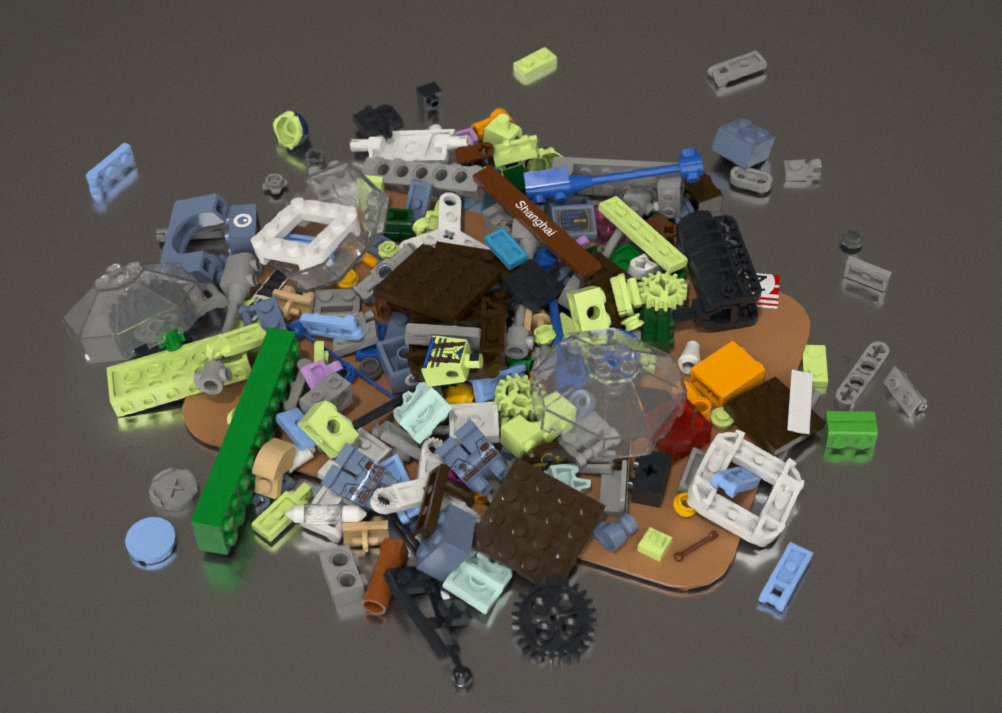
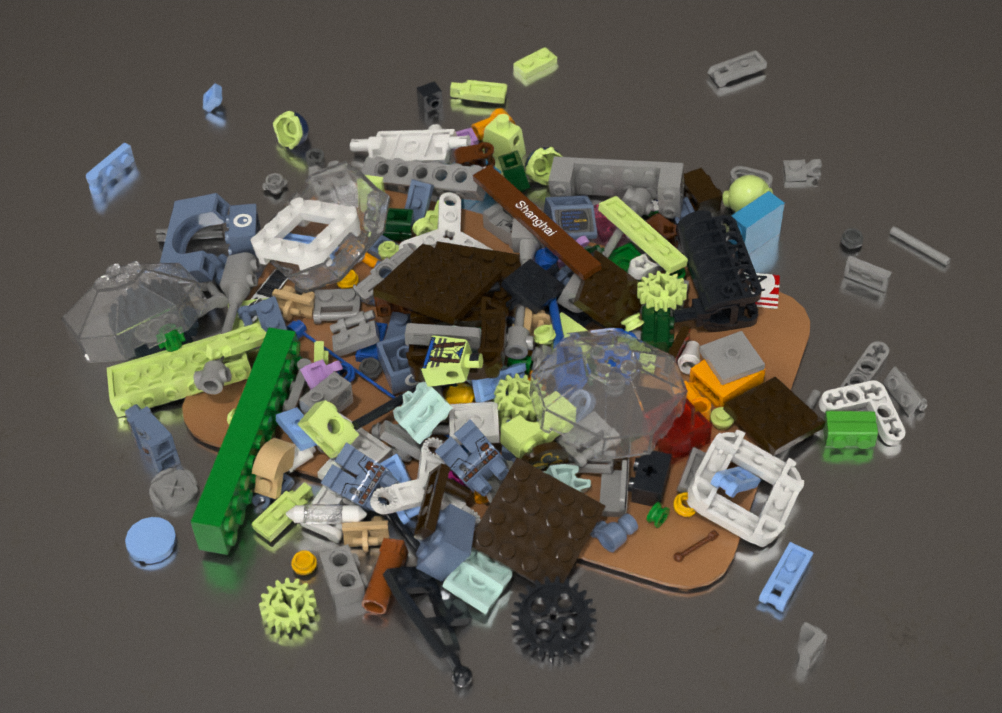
light blue plate [299,313,364,341] -> none
black plate [352,105,404,139] -> none
dark azure plate [484,228,529,270] -> none
yellowish green plate [494,134,539,167] -> none
blue bar [524,148,704,206] -> none
yellowish green brick [566,286,611,340] -> none
yellowish green piece [610,273,642,318] -> none
yellowish green tile [637,527,672,562] -> none
sand blue brick [711,118,775,169] -> none
white sticker [787,369,813,434] -> none
yellowish green plate [802,345,828,388] -> none
none -> sand blue hips [125,404,181,473]
none -> light blue plate [203,83,223,112]
none -> yellowish green gear [259,578,317,633]
none -> yellow plate [291,550,317,575]
none -> yellowish green hinge [450,80,507,104]
none -> green bush [646,502,670,528]
none -> dark brown tile [664,325,691,375]
none -> light grey plate [699,331,765,385]
none -> yellowish green brick [723,175,773,213]
none -> dark azure brick [728,191,785,255]
none -> light grey bracket [798,622,828,671]
none -> white beam [818,381,906,446]
none -> light grey bar [890,226,951,266]

